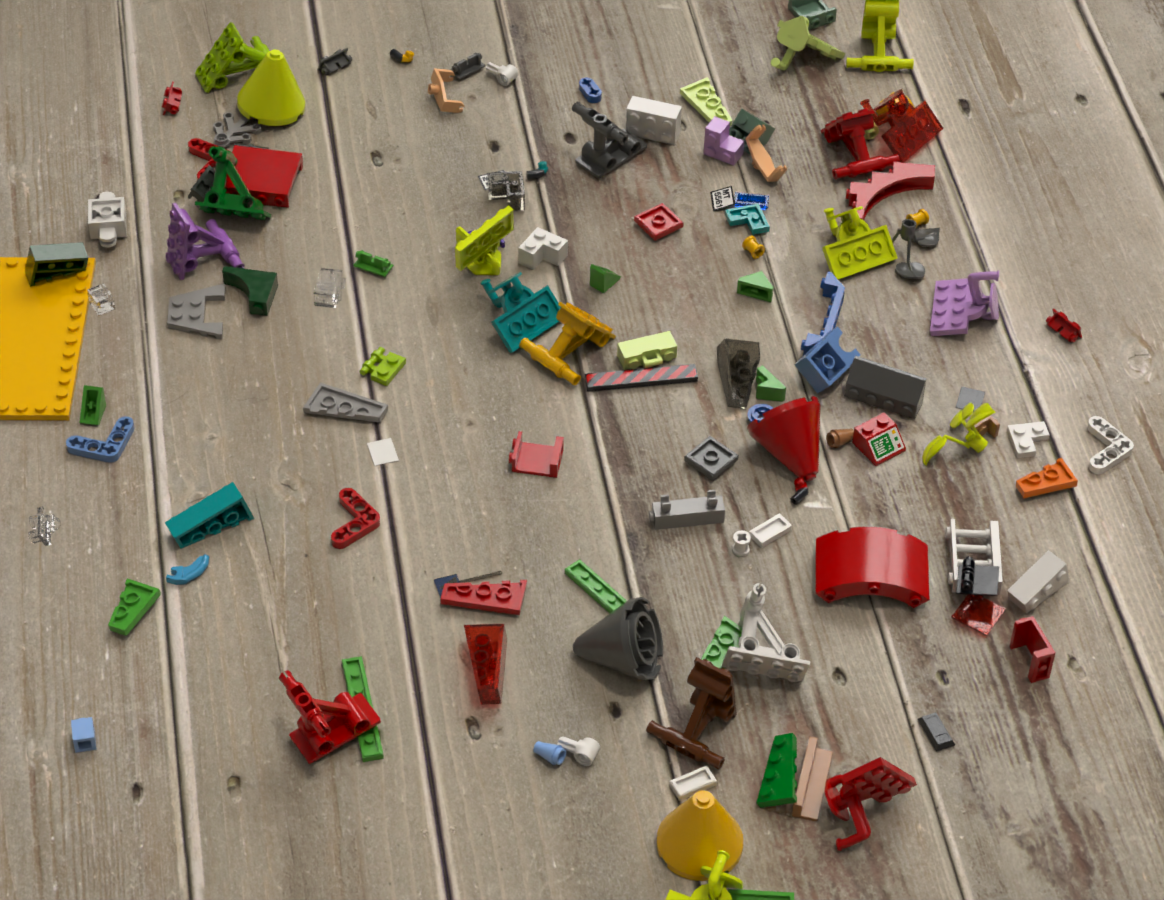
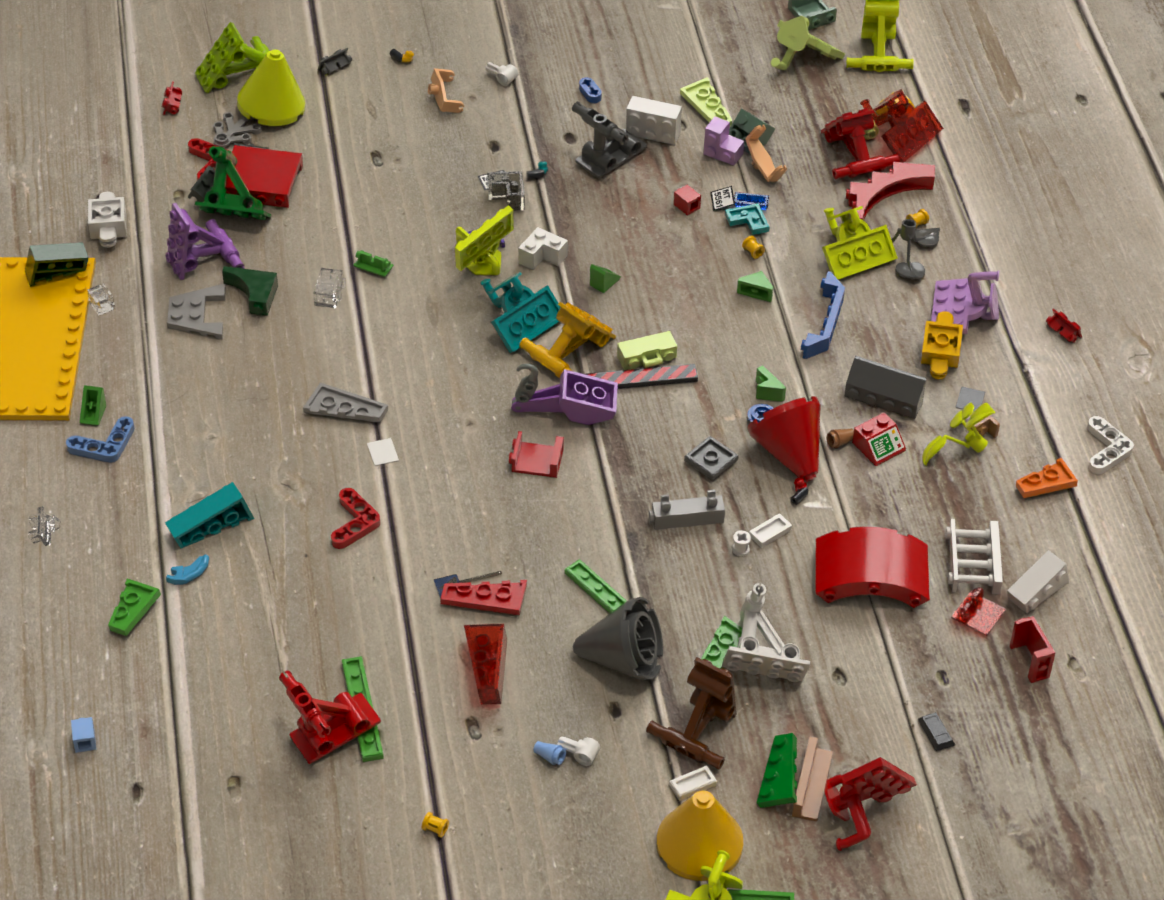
lime plate [359,347,406,386] -> none
dark grey hinge [450,53,485,80] -> none
red plate [634,203,684,241] -> none
clear smoke wedge [717,338,760,409] -> none
medium blue brick [794,326,861,394] -> none
hinge [956,556,999,596] -> none
white plate [1007,421,1050,458] -> none
none -> yellow bush [421,812,449,838]
none -> medium lavender slope [511,364,618,425]
none -> red brick [673,184,701,216]
none -> yellow brick [921,311,963,379]

